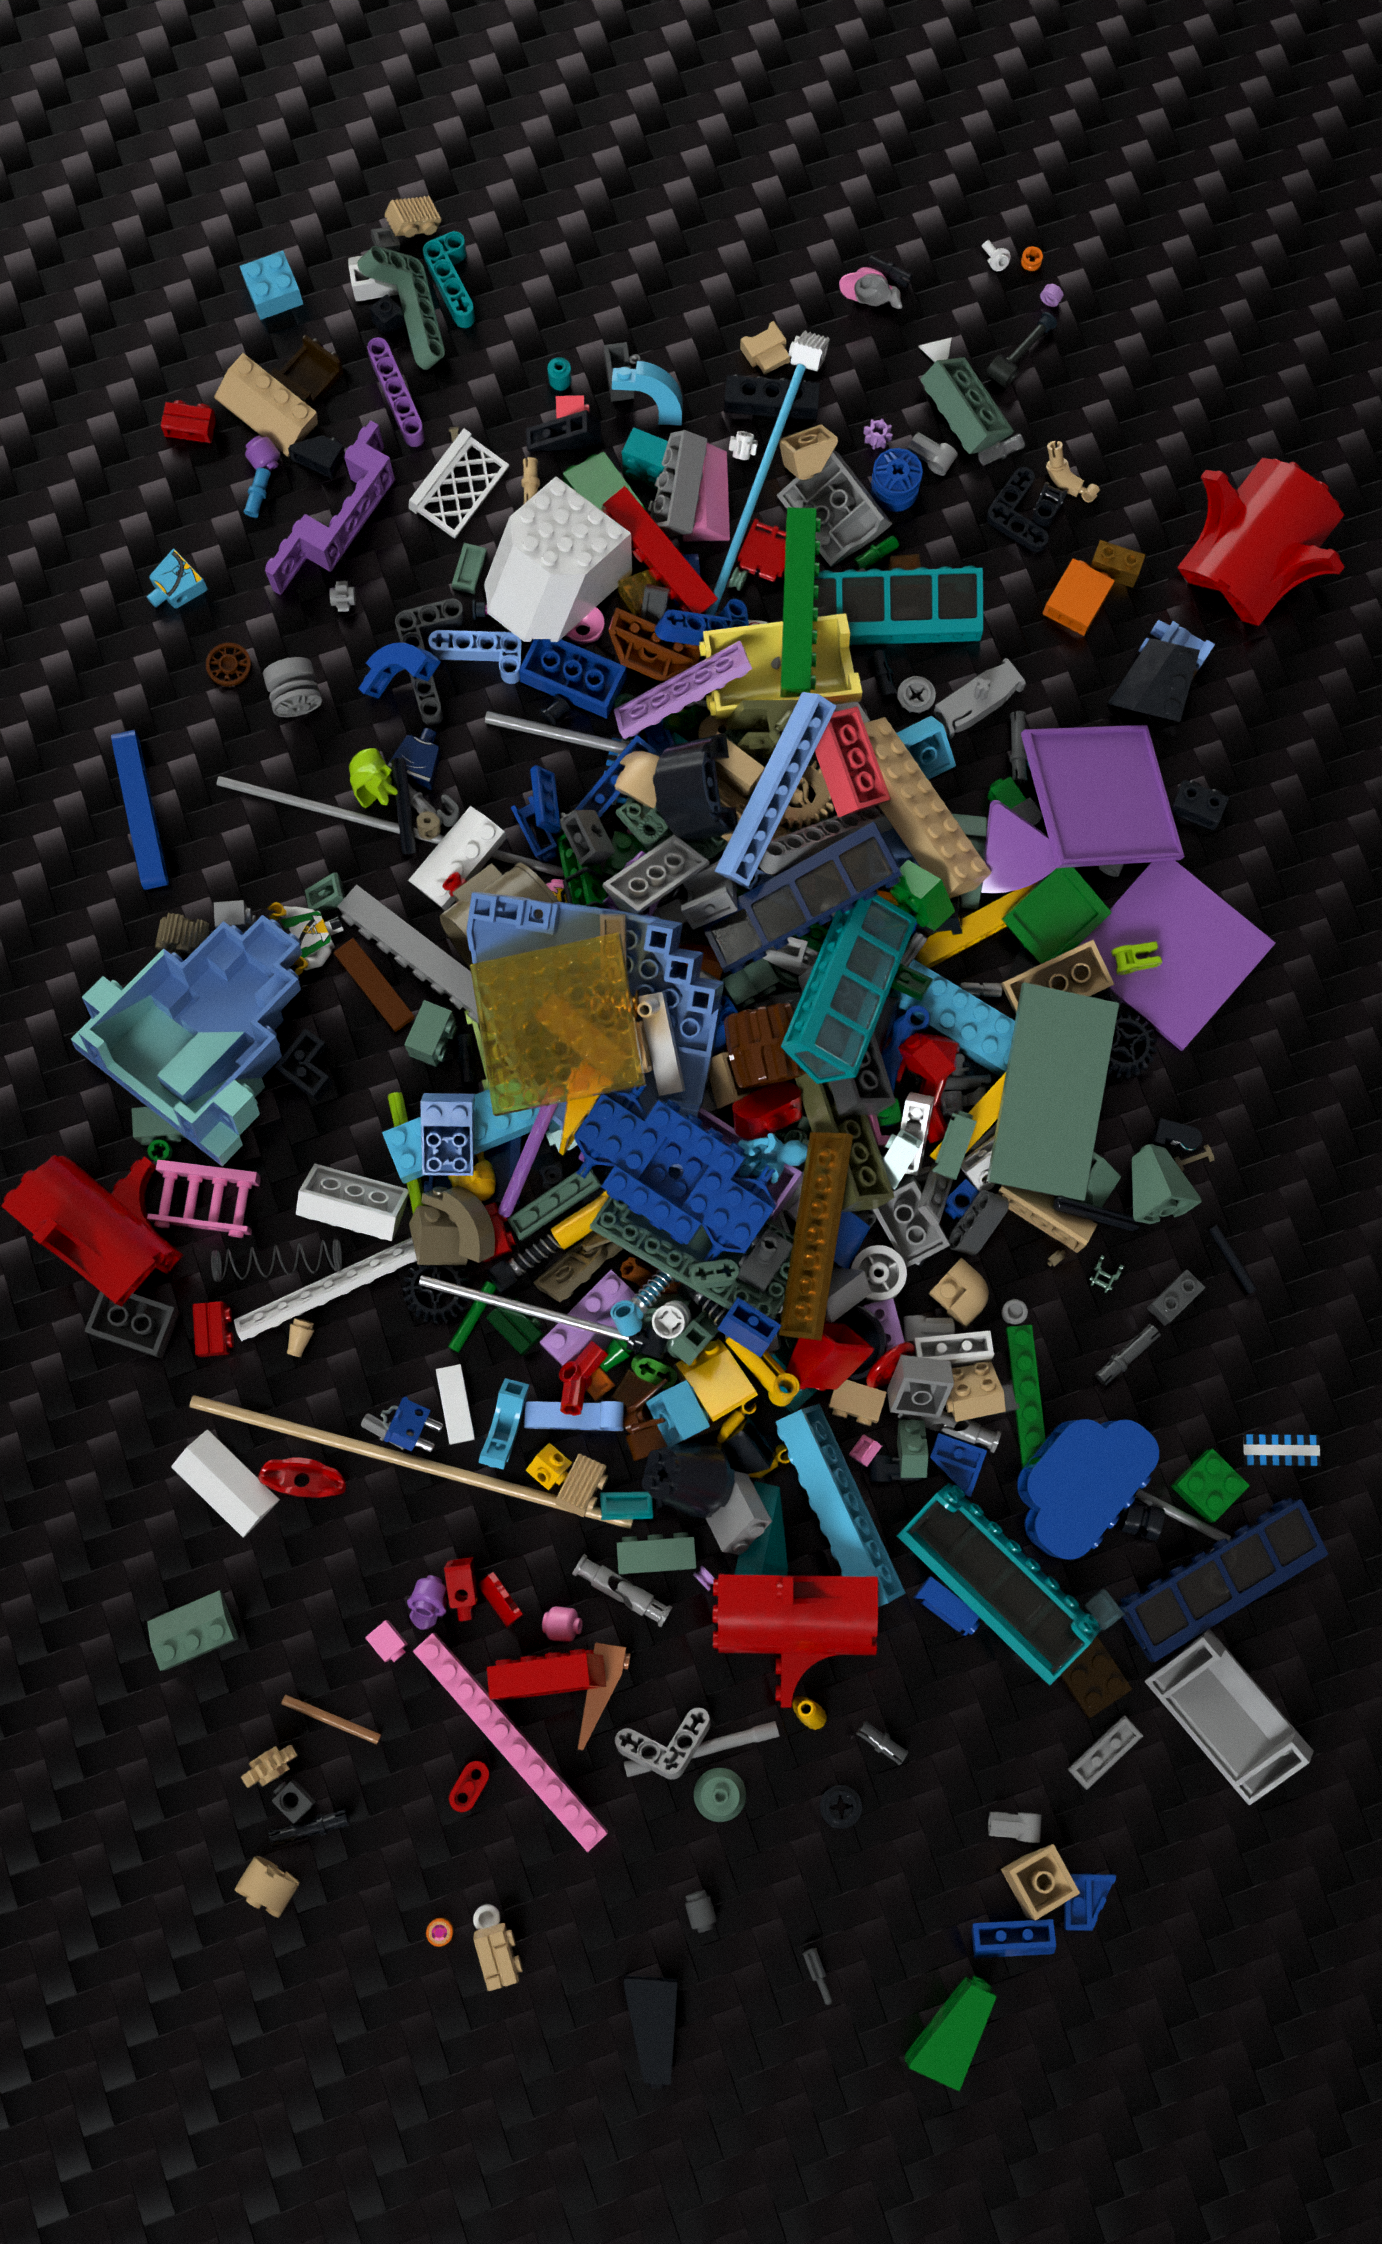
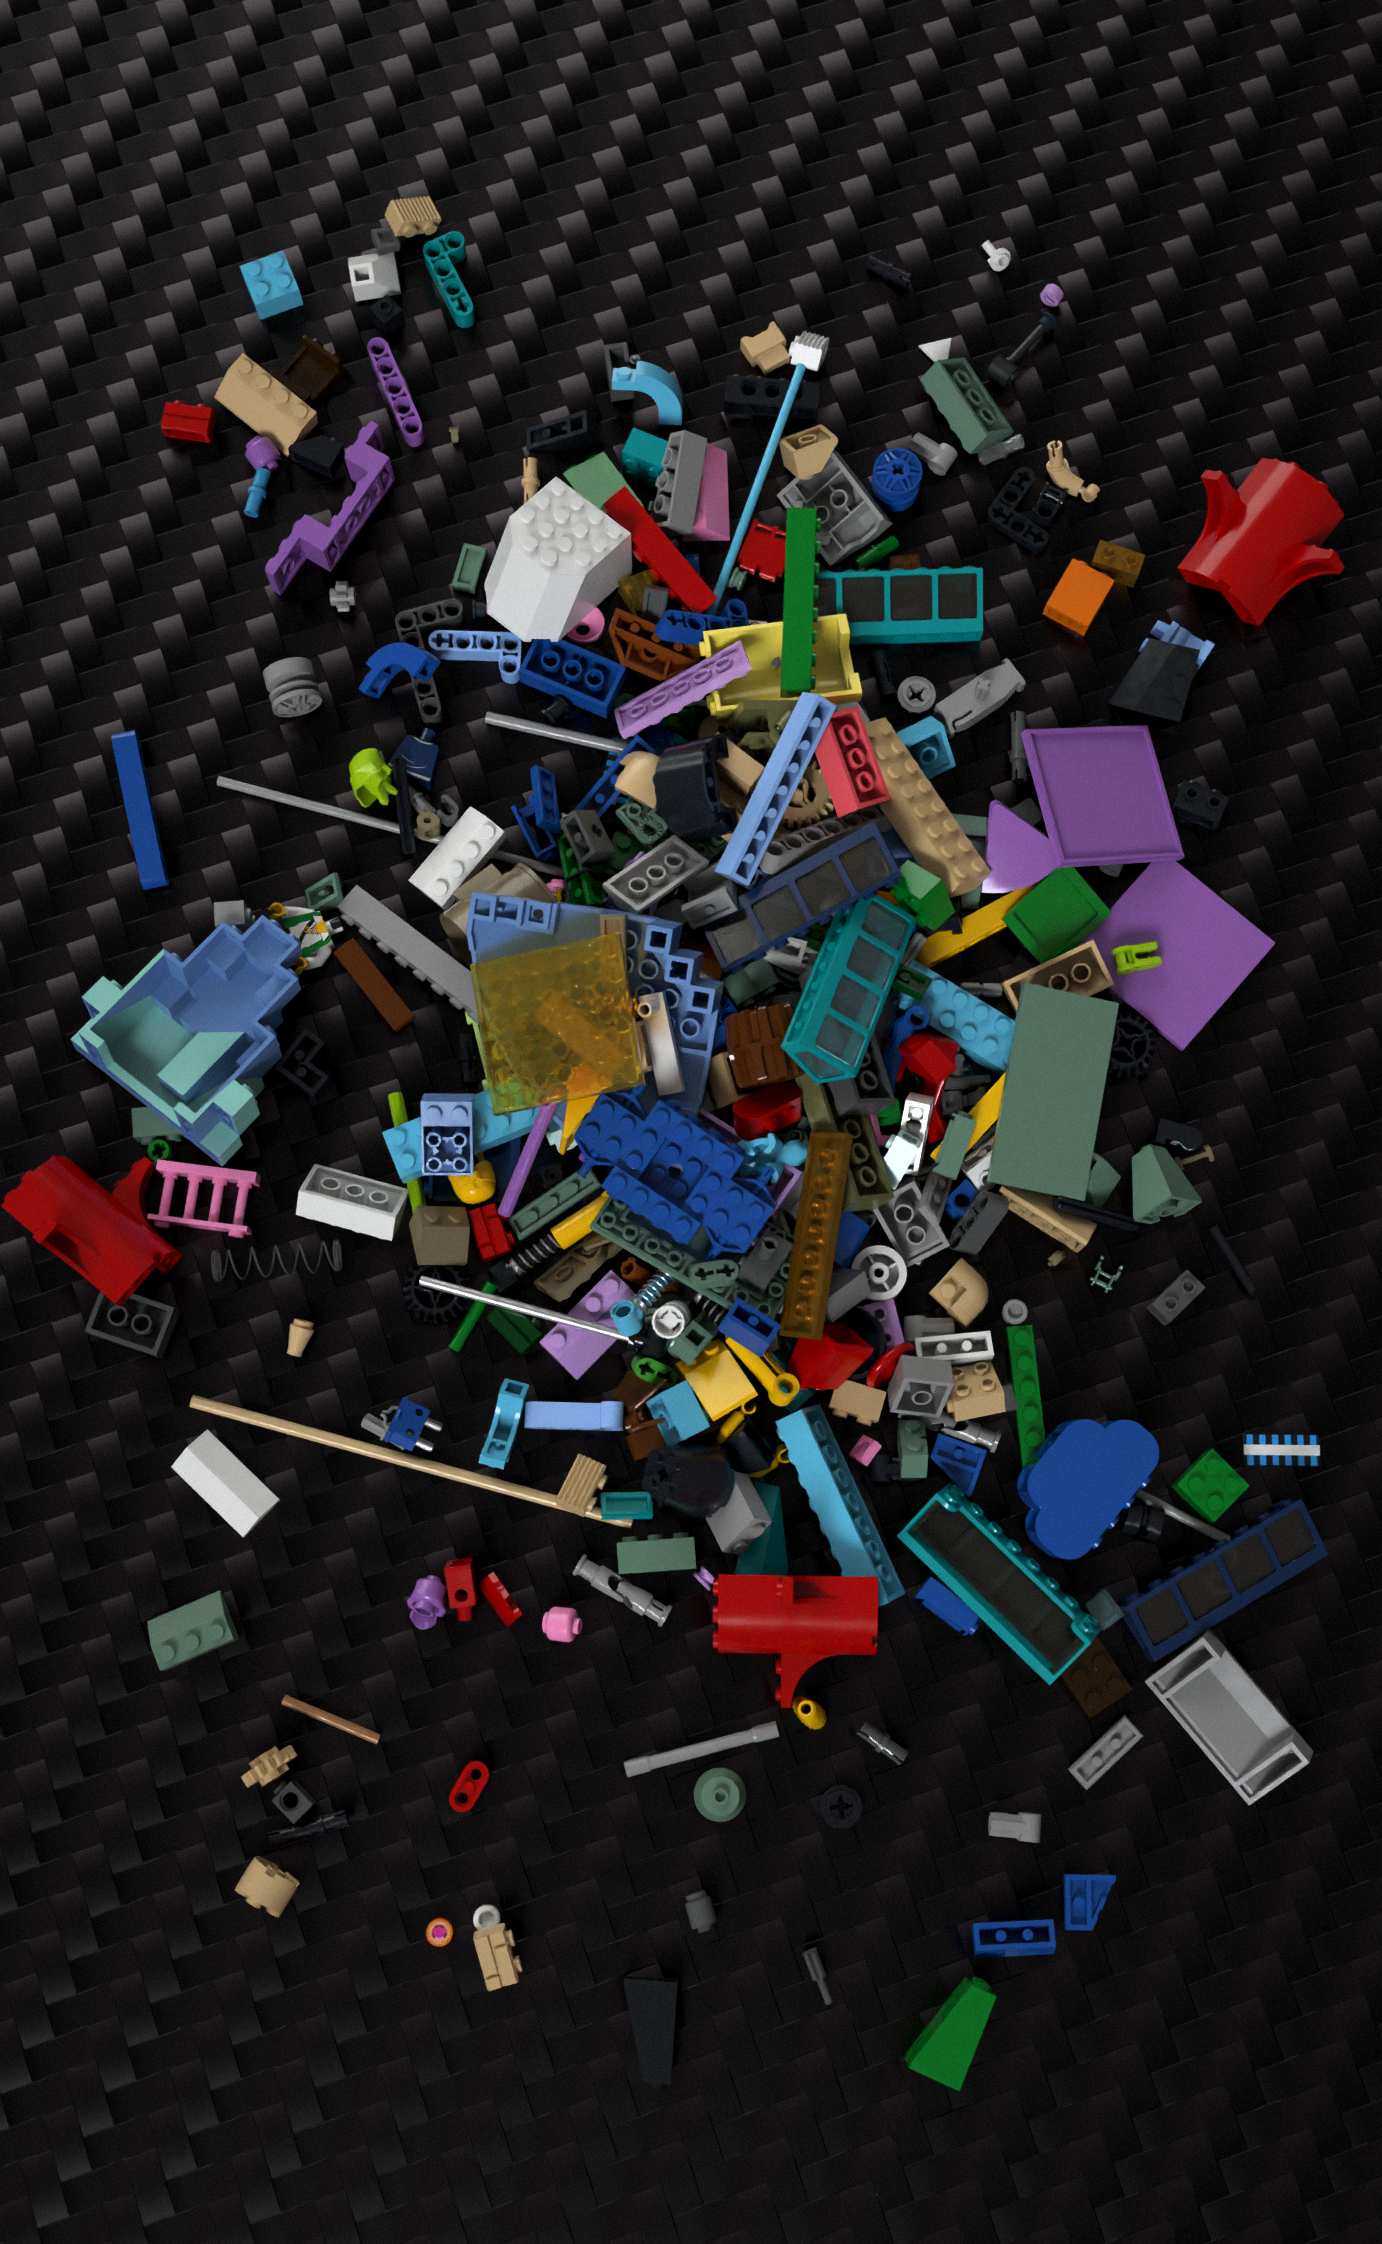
medium azure torso [146,549,208,608] -> none
dark tan brick [155,913,209,958] -> none
red brick [192,1301,234,1357] -> none
reddish brown wheel [206,643,251,686] -> none
white plate [234,1237,417,1341] -> none
red piece [258,1457,346,1498] -> none
sand green beam [357,246,445,370] -> none
bright pink brick [365,1620,408,1662] -> none
sand green brick [404,1000,458,1067] -> none
white fence [409,429,509,539] -> none
bright pink brick [413,1633,608,1852] -> none
dark tan arch [422,1185,495,1263] -> none
white tile [436,1364,475,1445] -> none
red bush [442,872,467,897] -> none
red brick [487,1649,606,1700] -> none
yellow brick [526,1443,572,1491] -> none
teal brick [547,357,572,391] -> none
coral brick [556,395,589,419] -> none
red piece [559,1341,608,1416] -> none
nougat slope [578,1643,631,1750] -> none
orange tile [587,1366,615,1402] -> none
green cone [600,1338,634,1372] -> none
light grey beam [615,1708,711,1779] -> none
white gear [729,431,758,460] -> none
light grey hair [839,267,902,309] -> none
lavender gear [864,419,892,449] -> none
green brick [987,777,1026,809] -> none
tan slope [1001,1844,1080,1920] -> none
orange bush [1021,246,1043,271] -> none
dark grey pin [1095,1324,1161,1386] -> none

